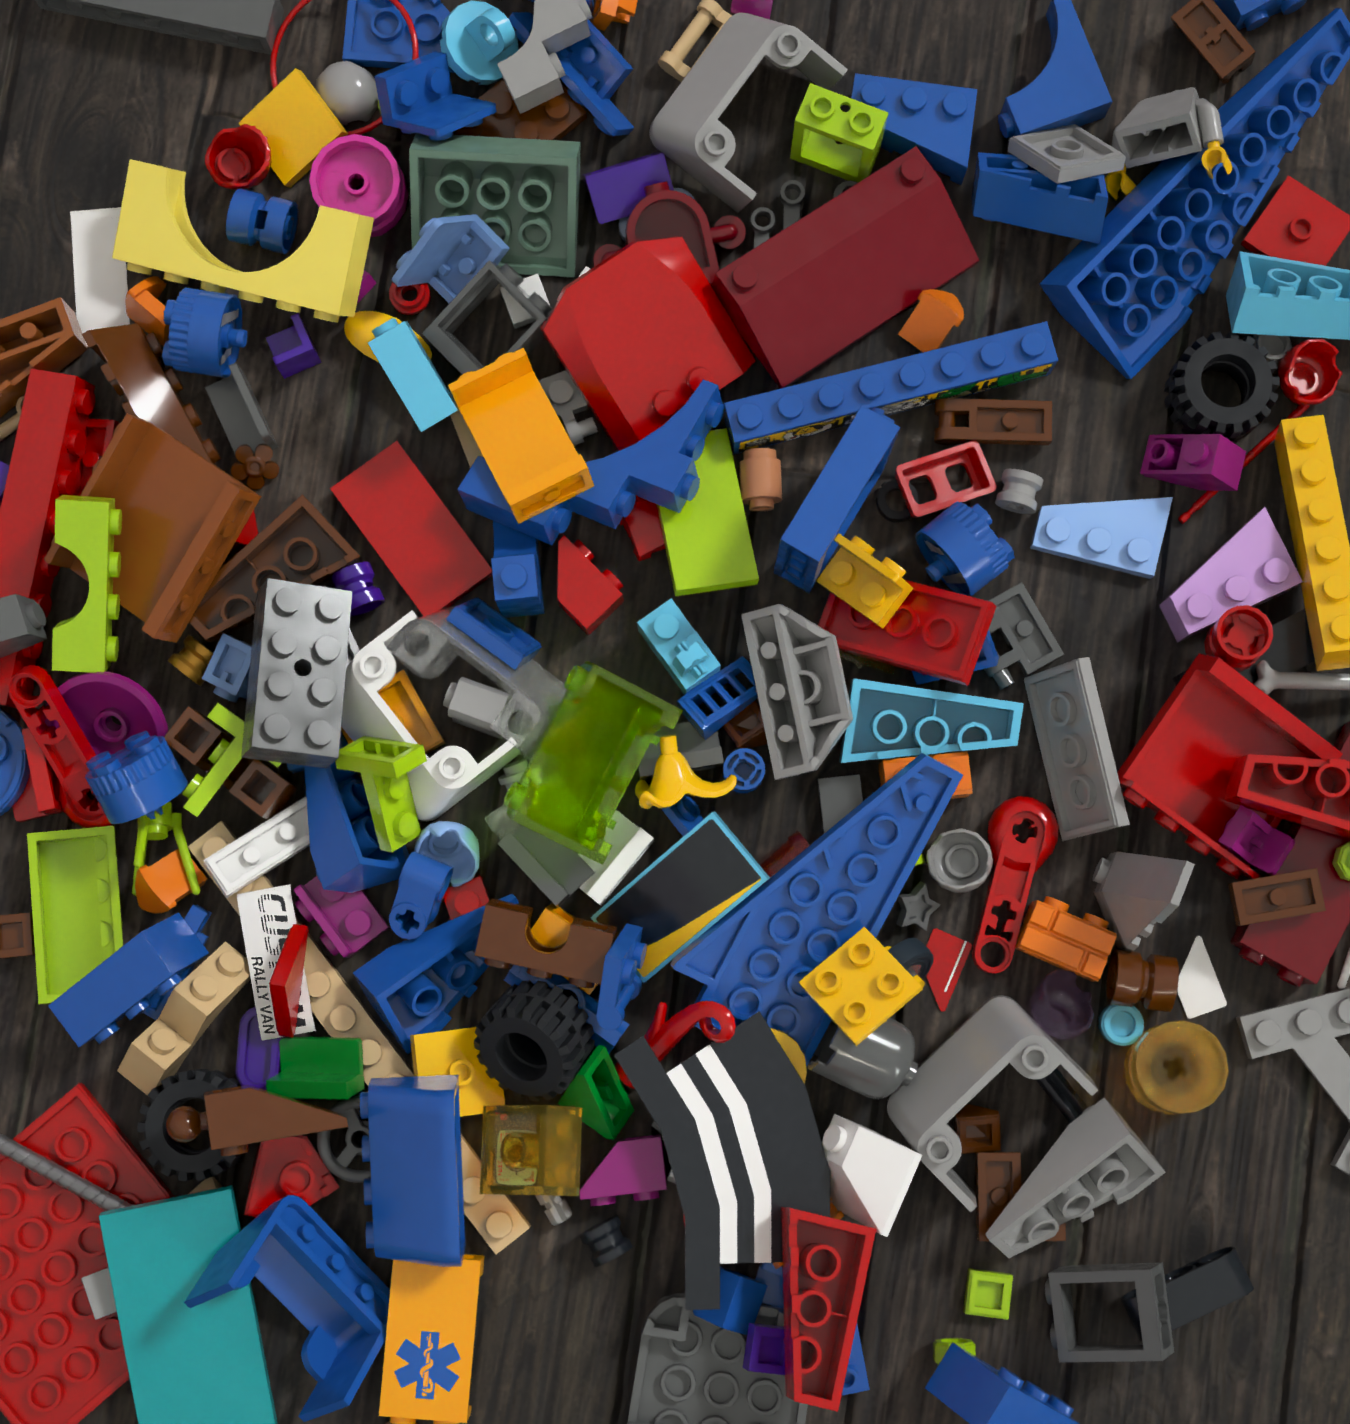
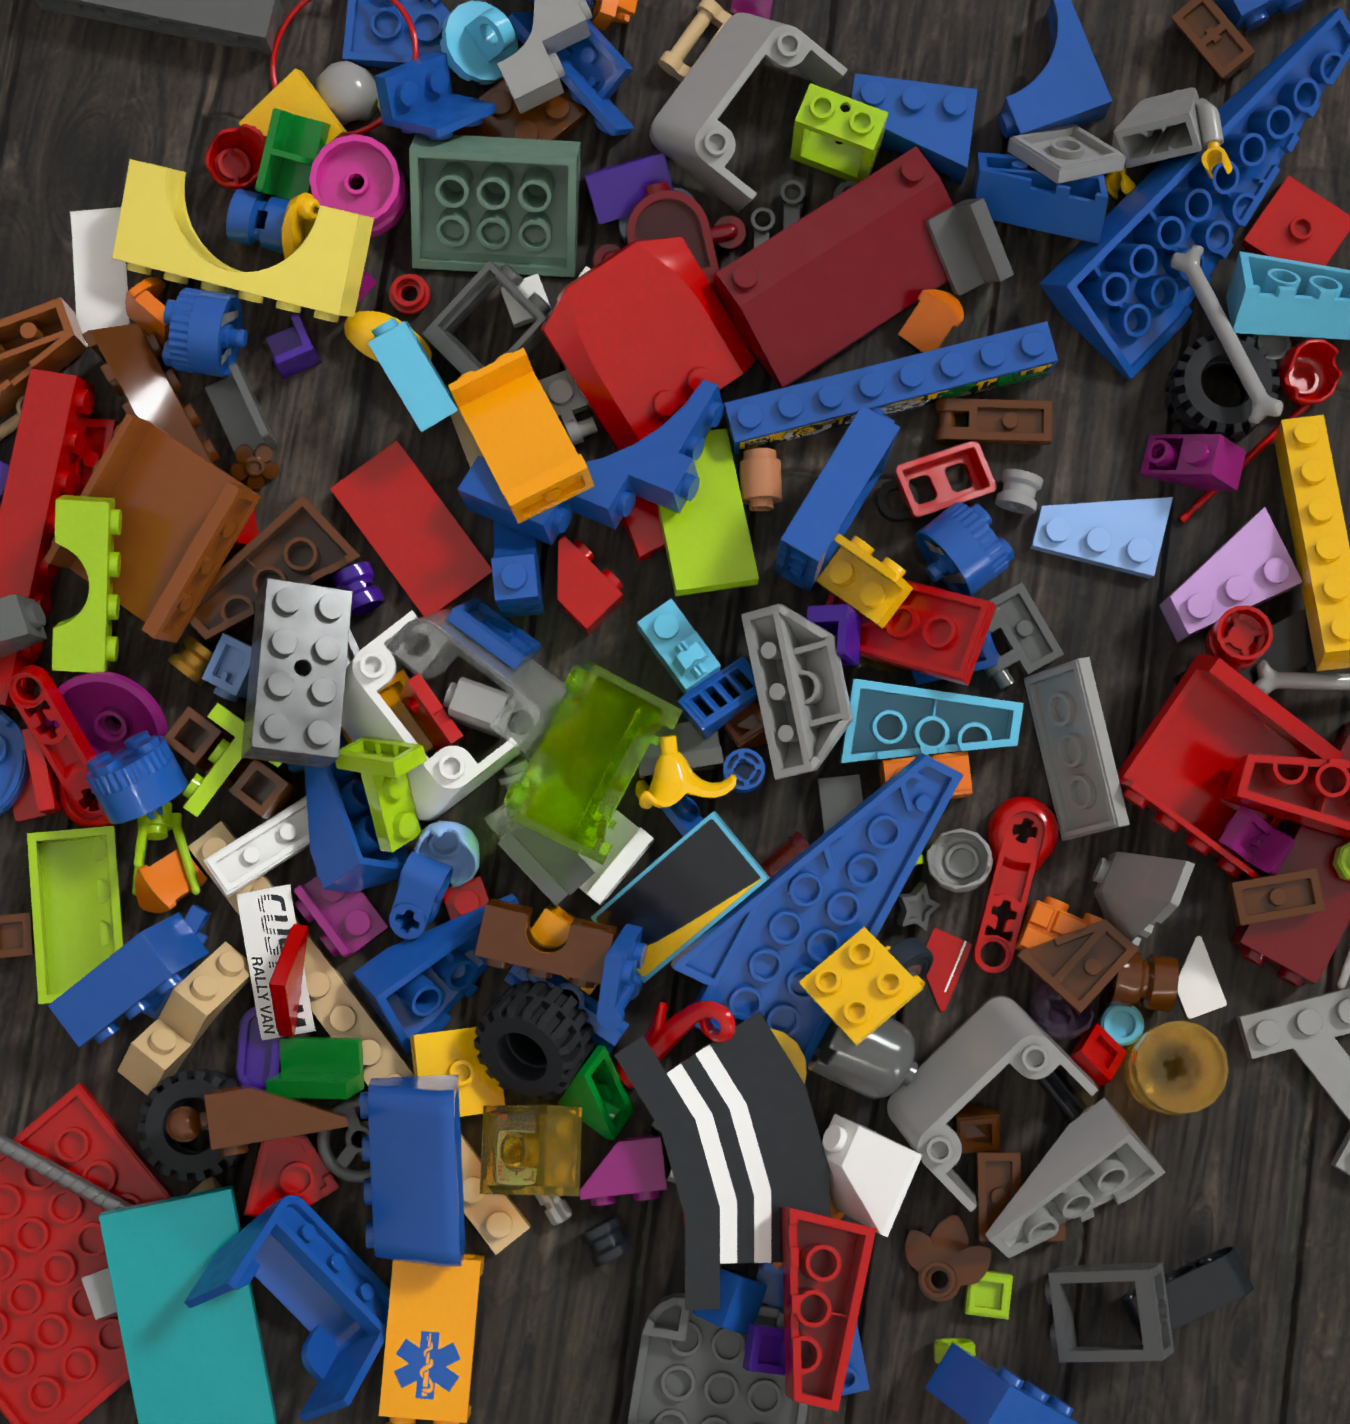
medium blue bracket [392,214,510,303] -> none
none -> green panel [255,108,330,200]
none -> yellow arm [282,192,320,259]
none -> red piece [399,673,463,752]
none -> dark purple panel [807,604,862,666]
none -> reddish brown plate [905,1215,992,1302]
none -> dark grey panel [925,198,1014,295]
none -> reddish brown wing [1016,919,1139,1014]
none -> red plate [1070,1023,1127,1087]
none -> light grey piece [1170,245,1284,424]

